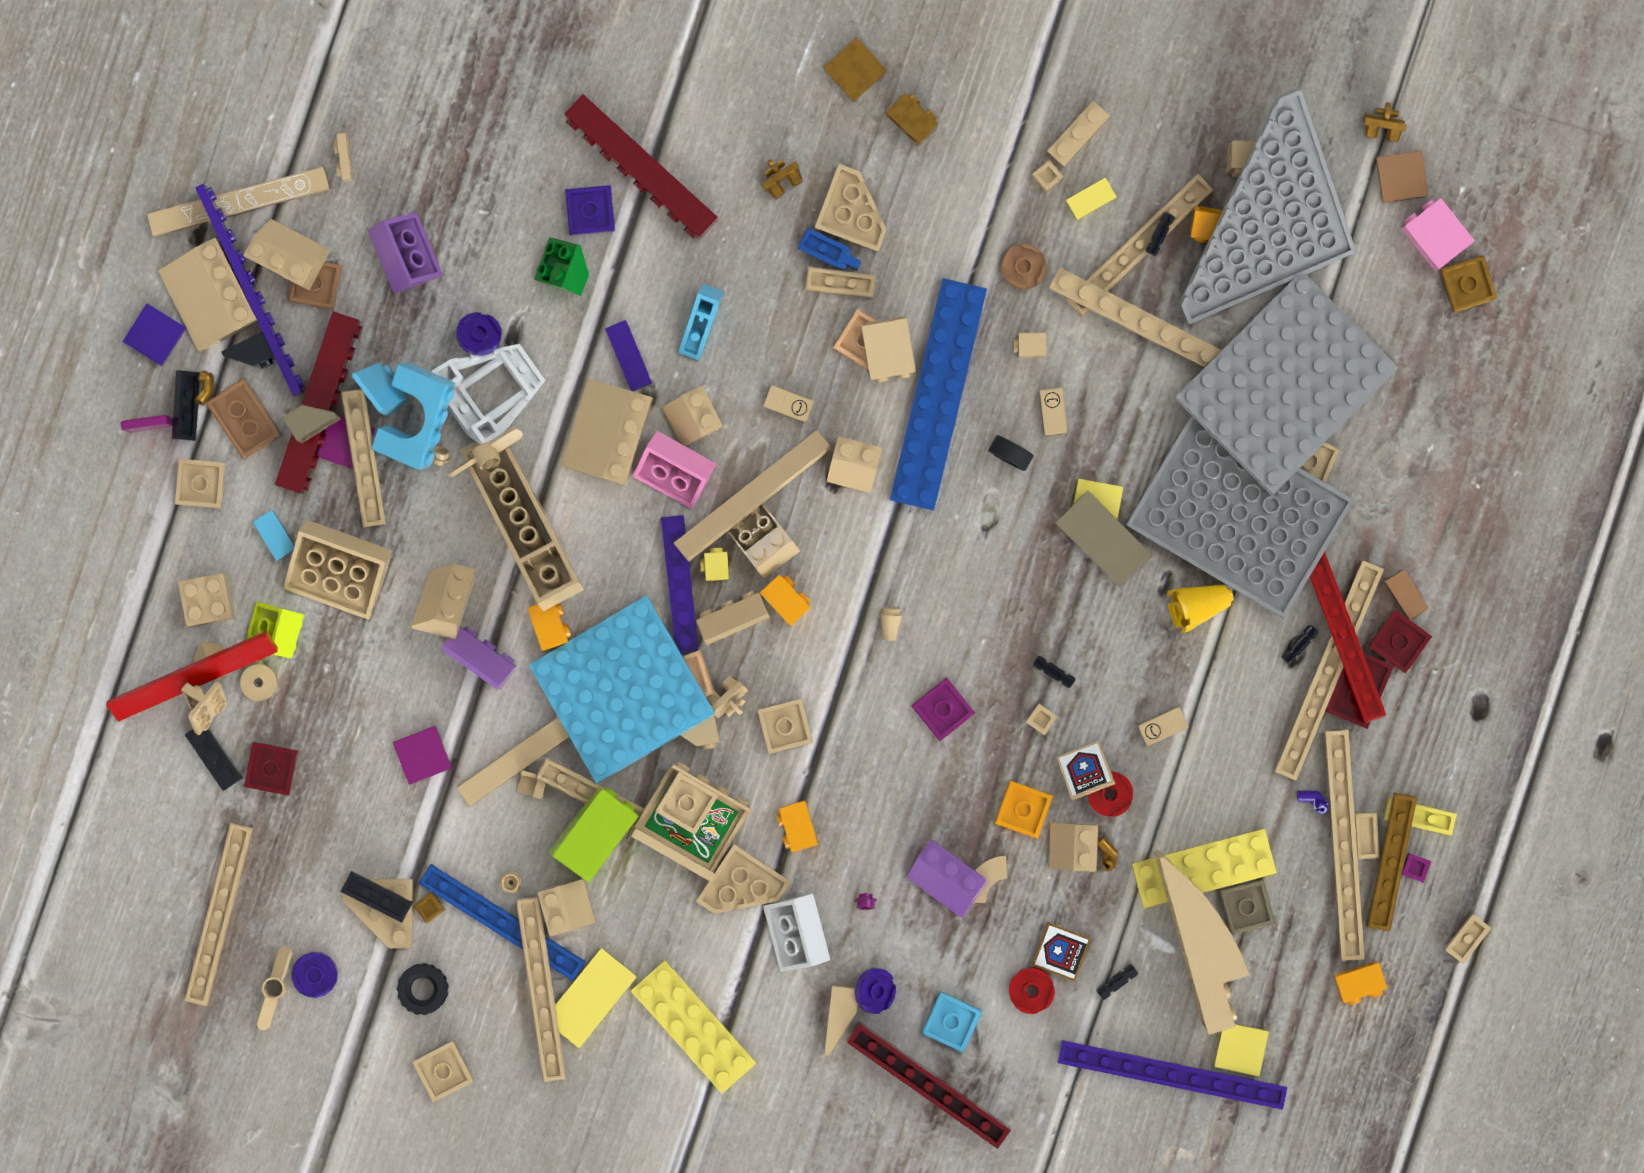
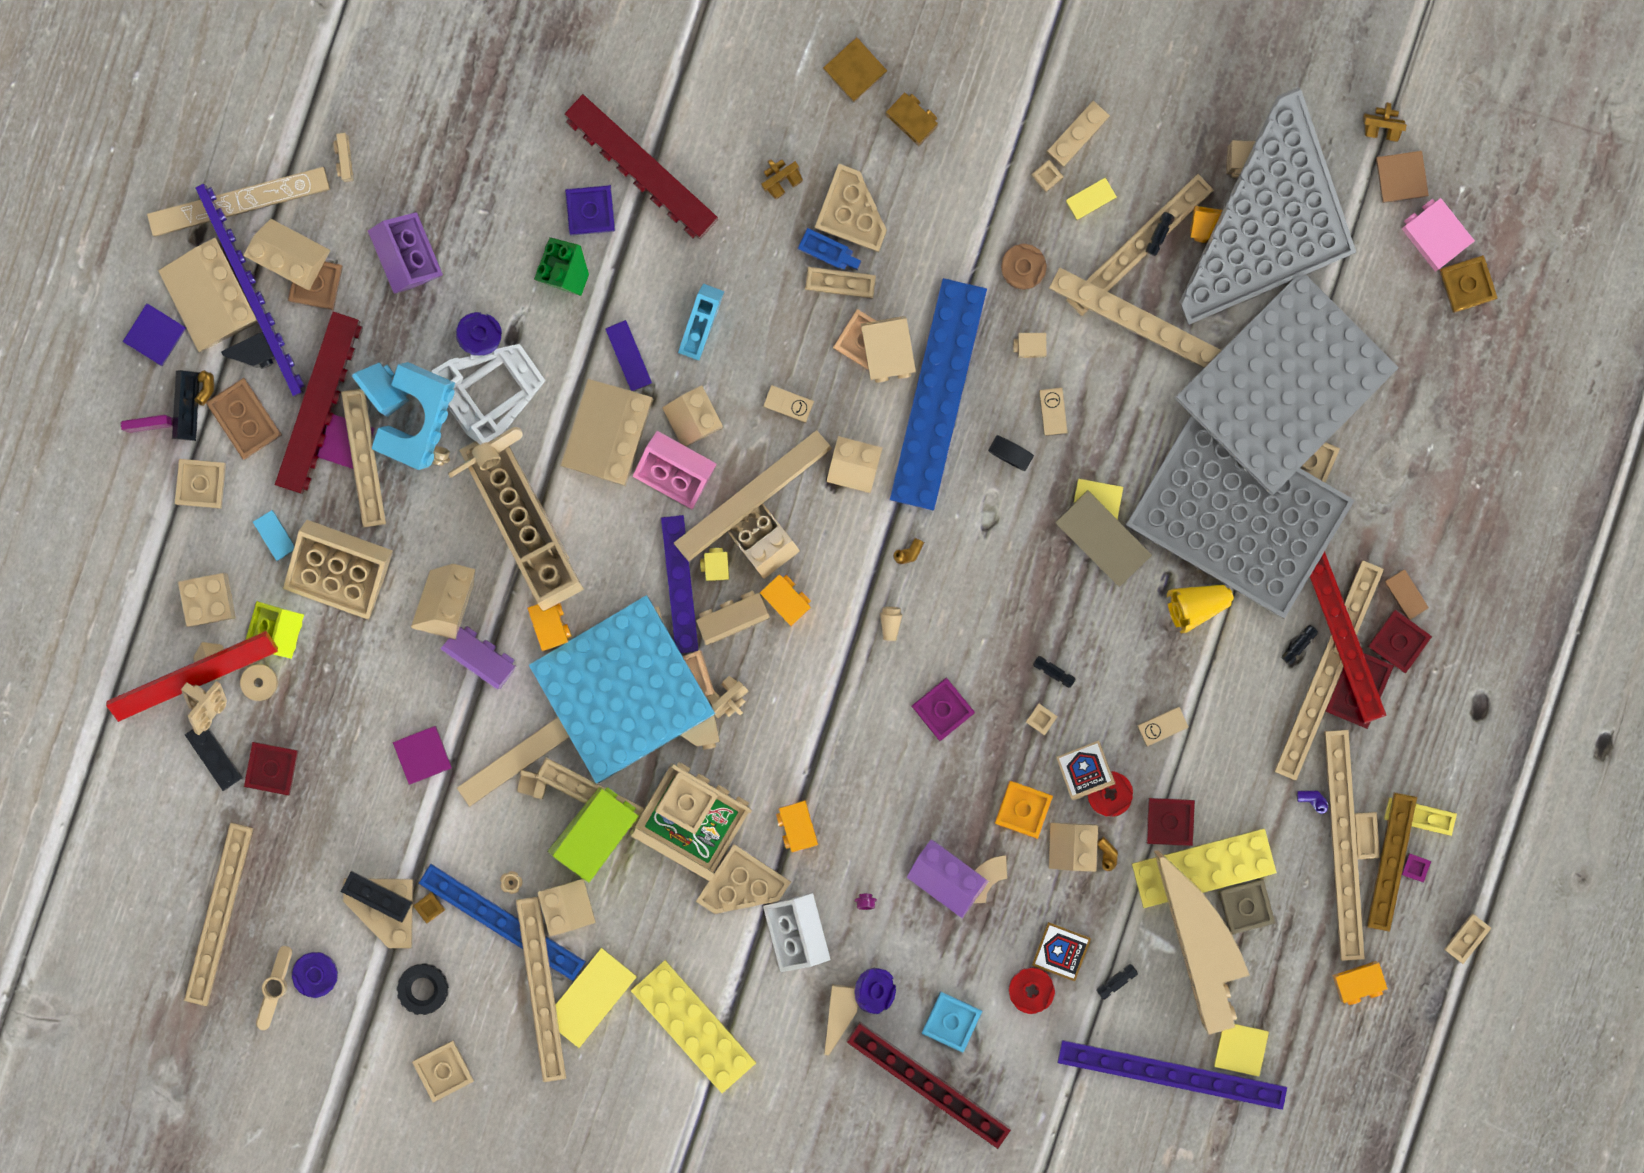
dark tan slope [282,404,341,443] -> none
tan plate [757,698,813,754] -> none
none -> pearl gold arm [893,538,925,564]
none -> dark red plate [1146,798,1195,846]

